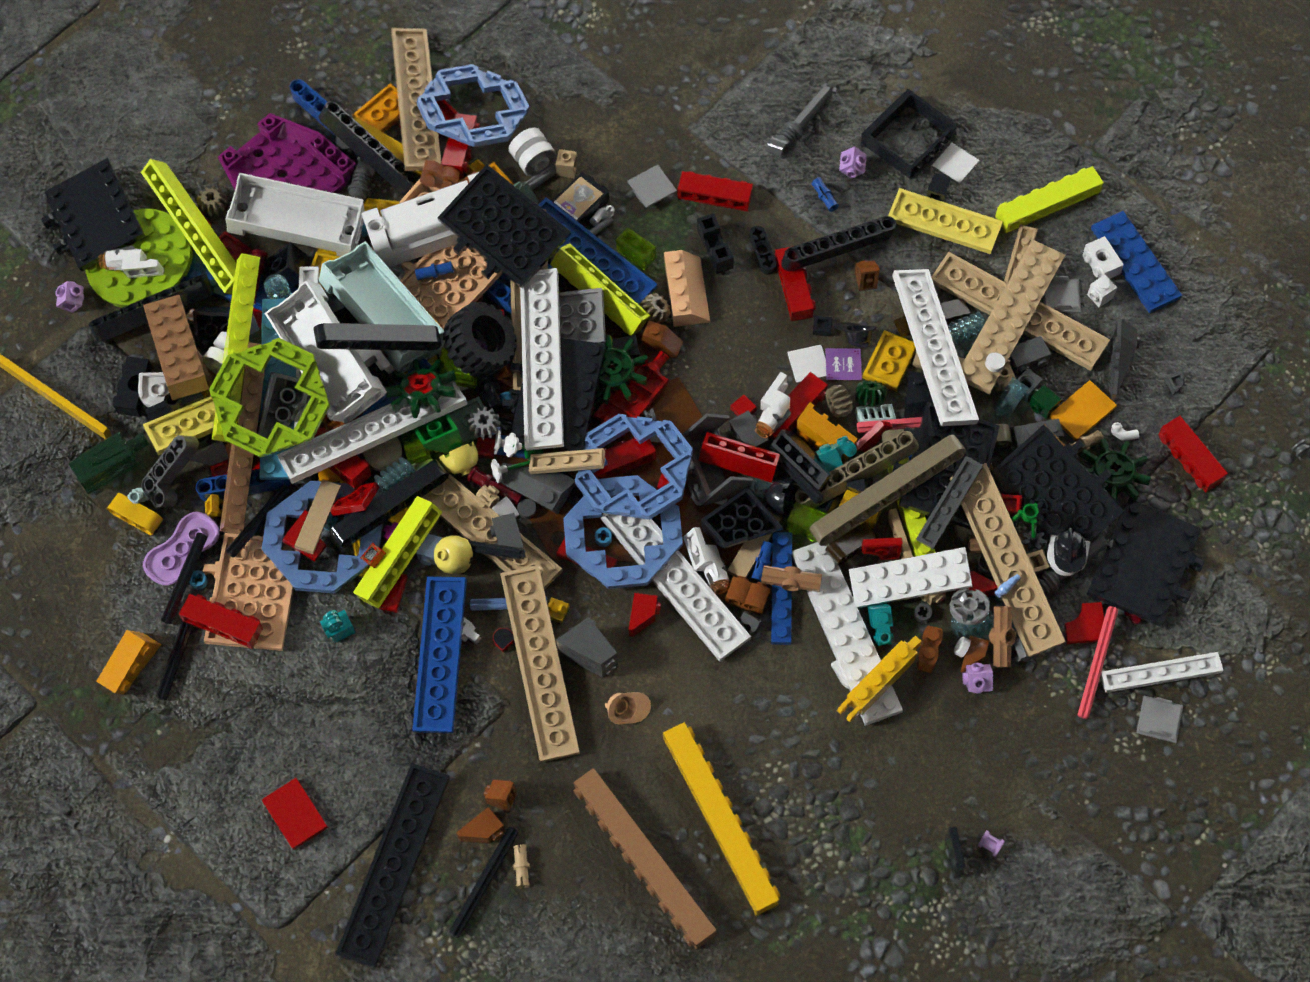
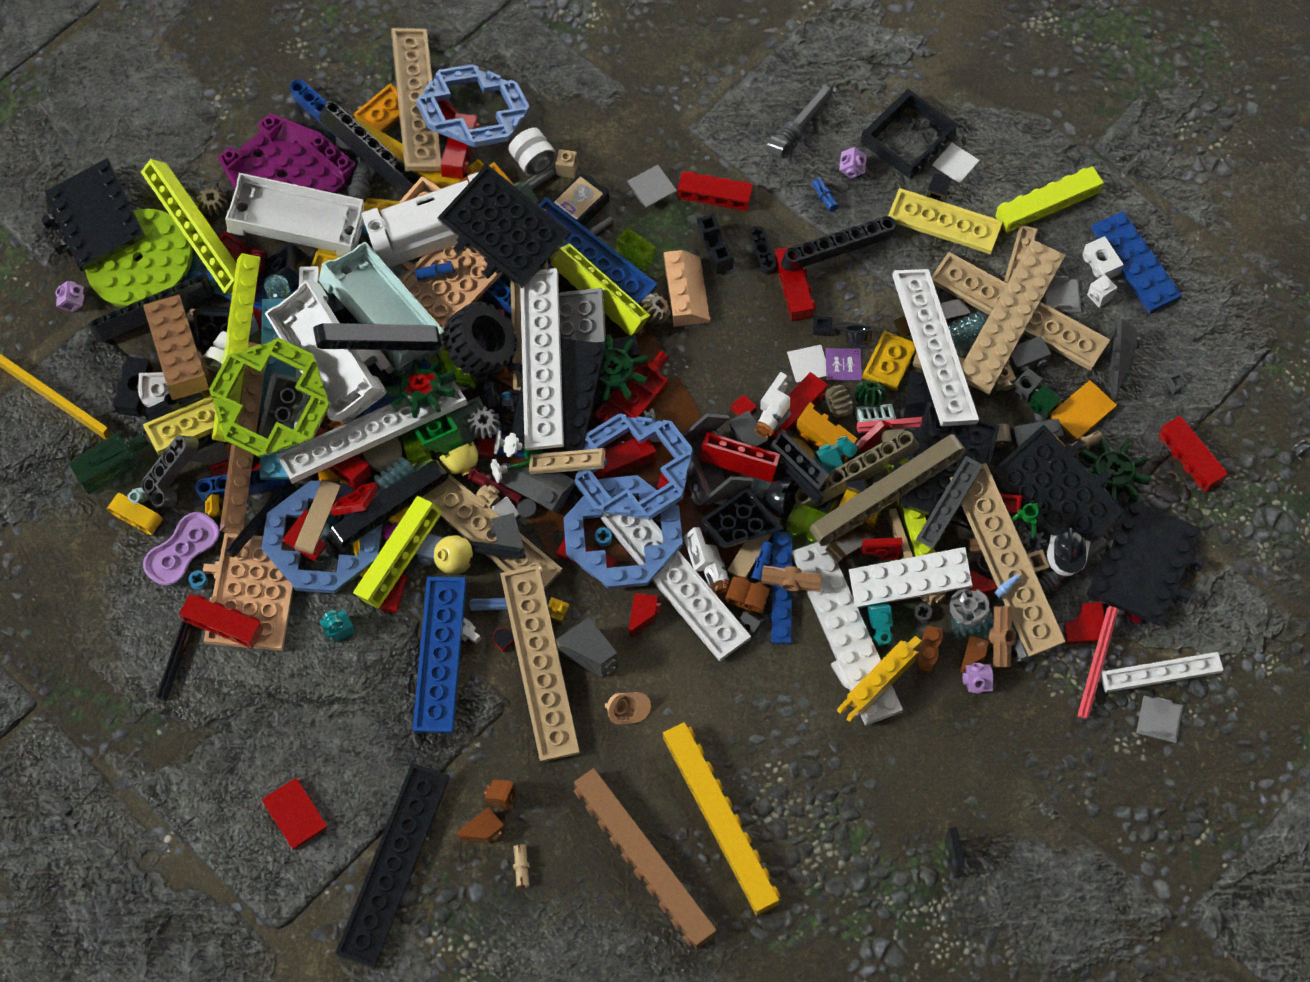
light orange wedge [96,630,162,694] -> none
white plate [99,246,164,278] -> none
black axle [161,532,207,624] -> none
tile [360,543,386,568] -> none
dark orange brick [420,160,460,189] -> none
black axle [449,827,519,938] -> none
white arm [590,205,614,226] -> none
dark orange slope [642,320,683,358] -> none
dark orange slope [855,260,880,291] -> none
white tile [954,637,971,658] -> none
lavender bush [978,830,1005,857] -> none
white tile [985,353,1005,372] -> none
clear light blue hinge [993,377,1028,418] -> none
white arm [1111,422,1139,441] -> none

